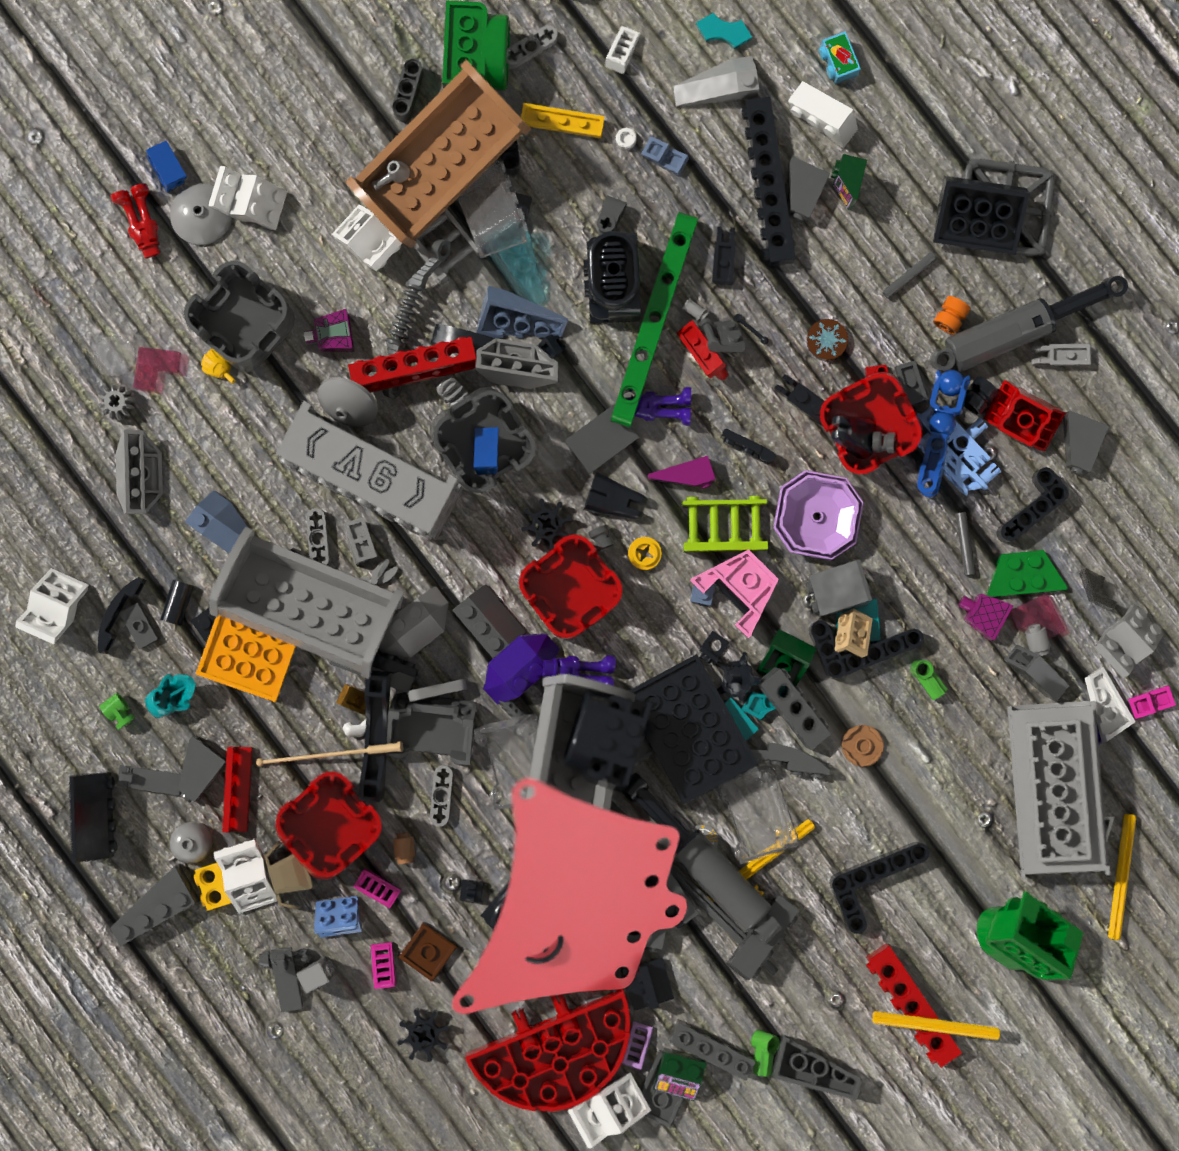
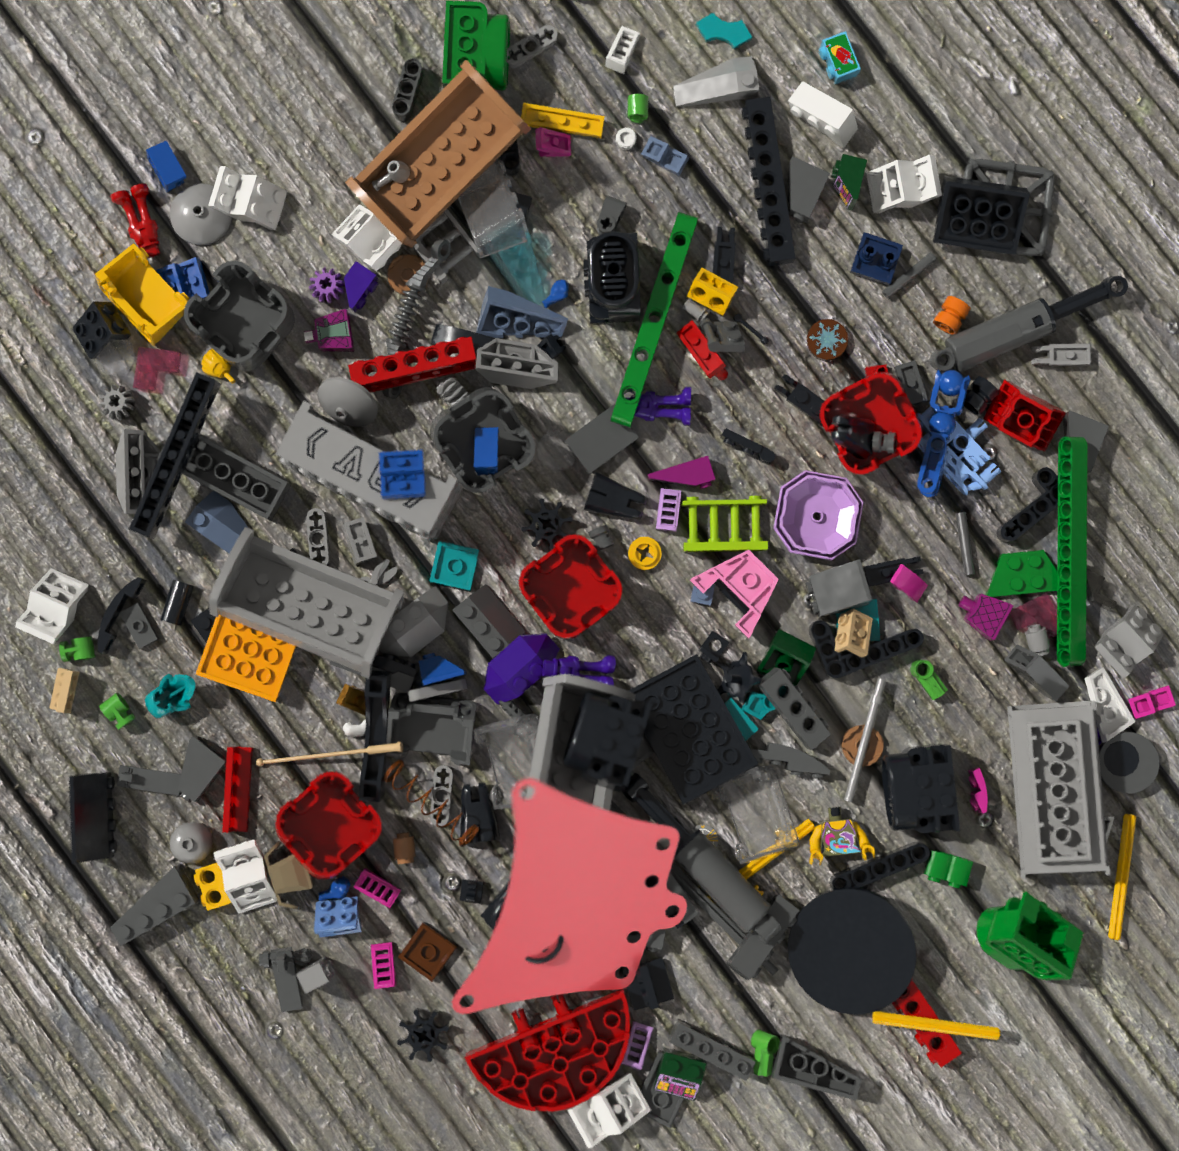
none -> tan bracket [50,668,79,713]
none -> bright green piece [59,637,95,662]
none -> black bracket [73,301,131,359]
none -> yellow windscreen [95,243,190,346]
none -> black brick [129,372,221,539]
none -> blue slope [156,257,210,299]
none -> dark grey brick [157,435,291,522]
none -> medium lavender gear [309,267,345,303]
none -> blue animal [318,876,350,901]
none -> dark purple slope [344,261,378,313]
none -> blue slope [379,450,426,499]
none -> dark orange piece [384,760,479,847]
none -> medium nougat tile [387,254,428,296]
none -> blue slope [419,653,467,686]
none -> teal tile [429,541,480,591]
none -> black piece [460,782,501,843]
none -> dark pink slope [535,127,571,157]
none -> blue animal [542,279,569,308]
none -> bright green piece [627,94,648,124]
none -> lavender slope [655,488,681,532]
none -> yellow brick [687,268,738,316]
none -> black tile [788,887,917,1015]
none -> torso [809,807,875,865]
none -> light grey bar [844,678,886,802]
none -> dark blue plate [850,232,903,285]
none -> black hinge [863,557,924,587]
none -> white bracket [866,155,942,213]
none -> black brick [882,744,960,833]
none -> dark pink slope [890,564,928,603]
none -> green brick [924,849,973,889]
none -> dark pink slope [968,767,988,814]
none -> green beam [1057,437,1088,667]
none -> dark grey piece [1099,732,1160,794]

